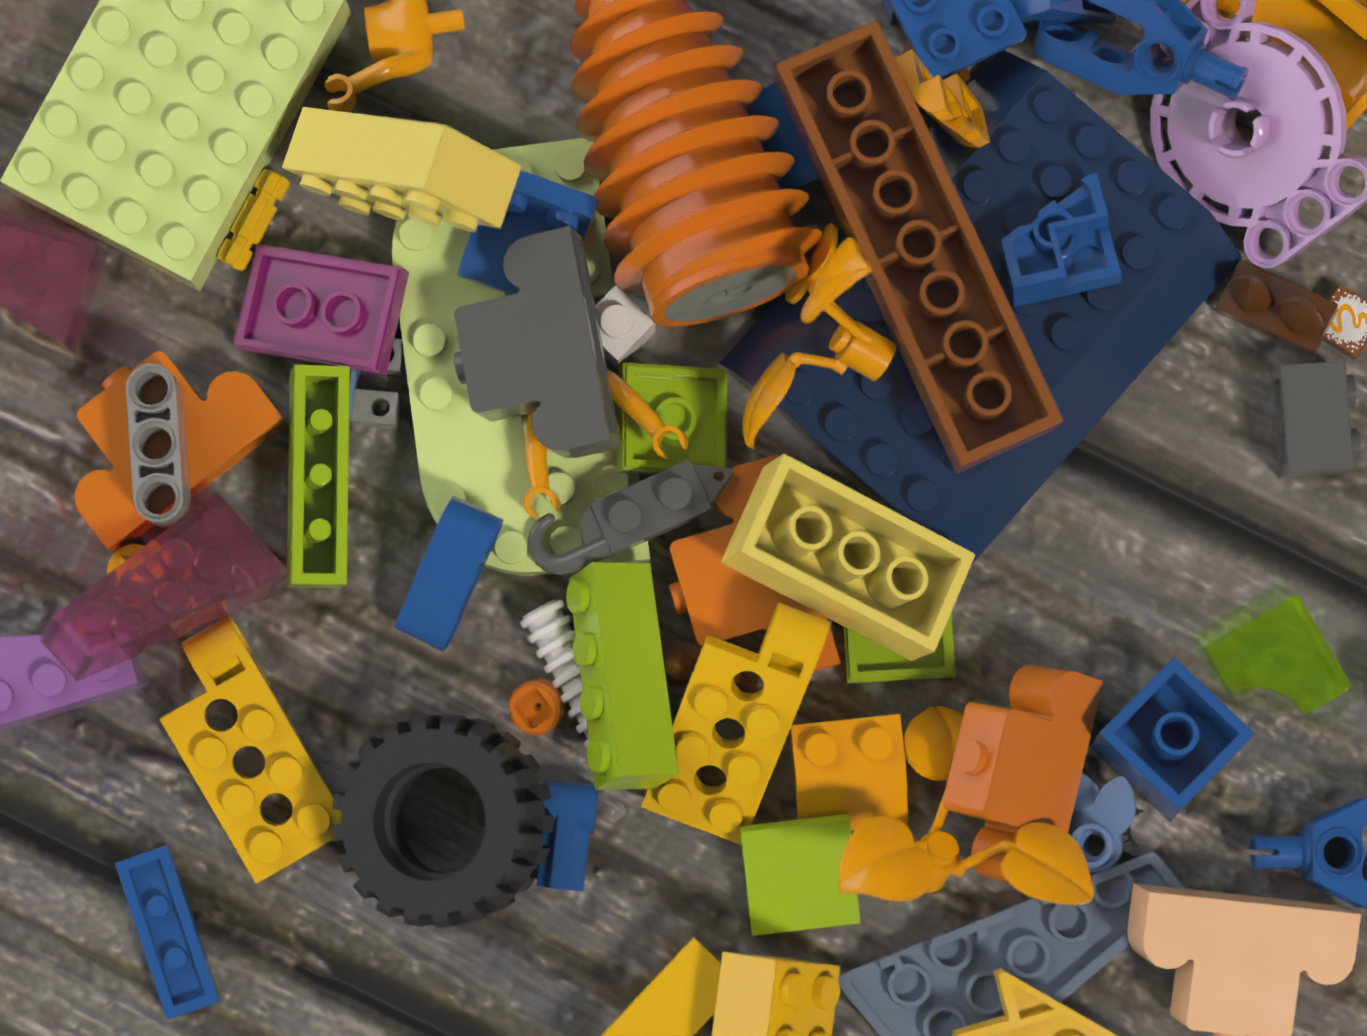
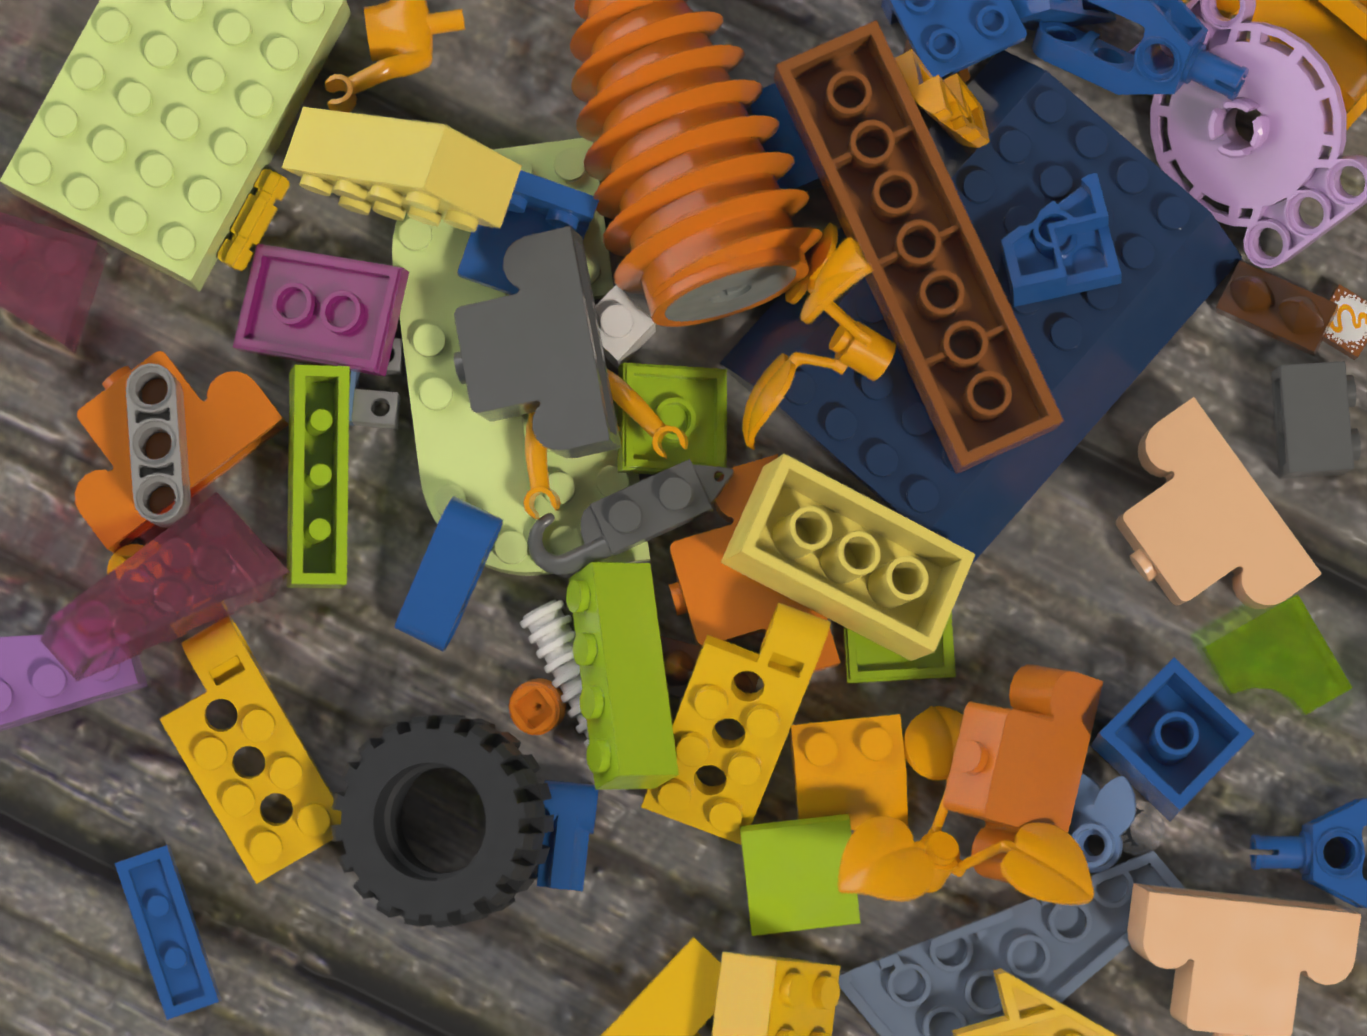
none -> light nougat brick [1116,397,1322,609]

